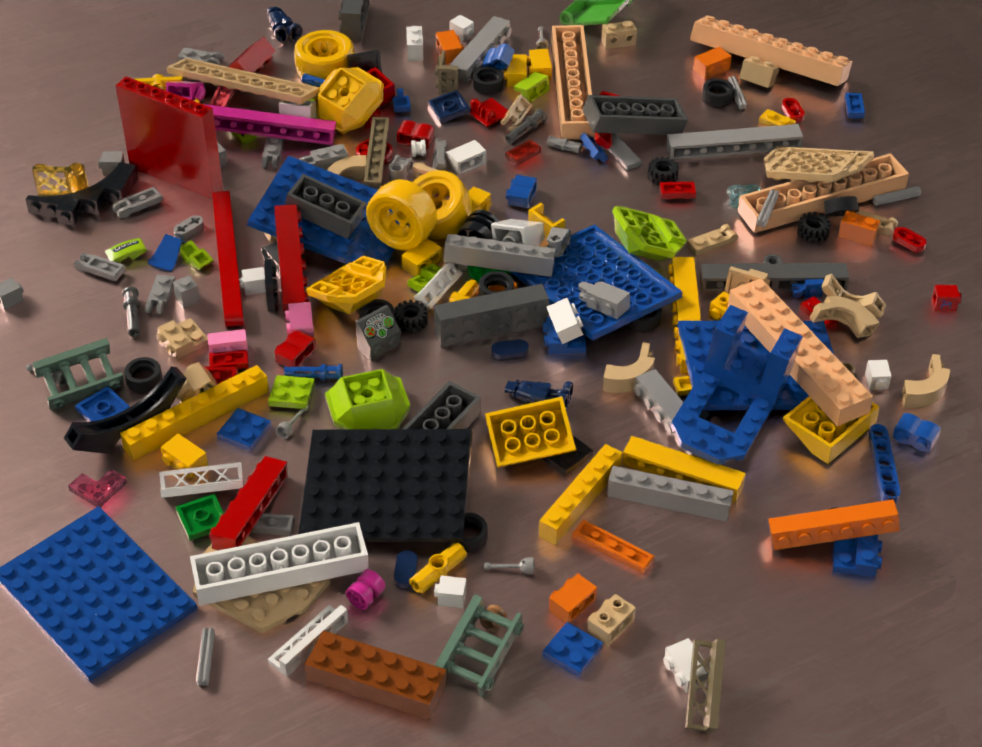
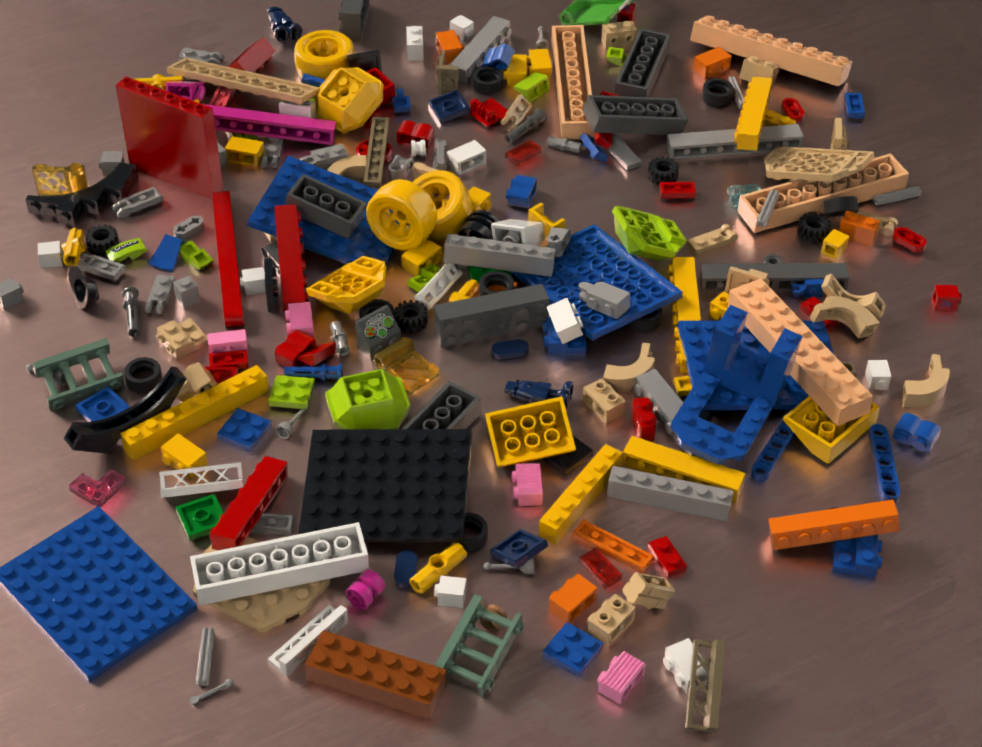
none -> white brick [38,241,64,268]
none -> yellow piece [62,228,86,266]
none -> black piece [68,266,99,309]
none -> black tyre [85,224,119,256]
none -> light grey hinge [190,679,234,706]
none -> yellow brick [225,136,264,167]
none -> red slope [297,342,336,367]
none -> light grey pin [330,321,350,355]
none -> clear yellow piece [373,337,439,395]
none -> dark blue tile [489,529,548,568]
none -> bright pink brick [512,463,543,507]
none -> clear red plate [579,548,622,589]
none -> tan brick [582,378,626,424]
none -> bright pink brick [597,651,646,705]
none -> lime slope [606,47,628,67]
none -> dark grey brick [614,28,671,97]
none -> red brick [617,3,636,23]
none -> tan brick [622,572,675,609]
none -> red brick [631,397,657,442]
none -> red plate [648,536,687,578]
none -> yellow brick [734,77,772,151]
none -> blue beam [751,412,796,482]
none -> yellow brick [821,229,849,260]
none -> tan plate [830,118,849,150]

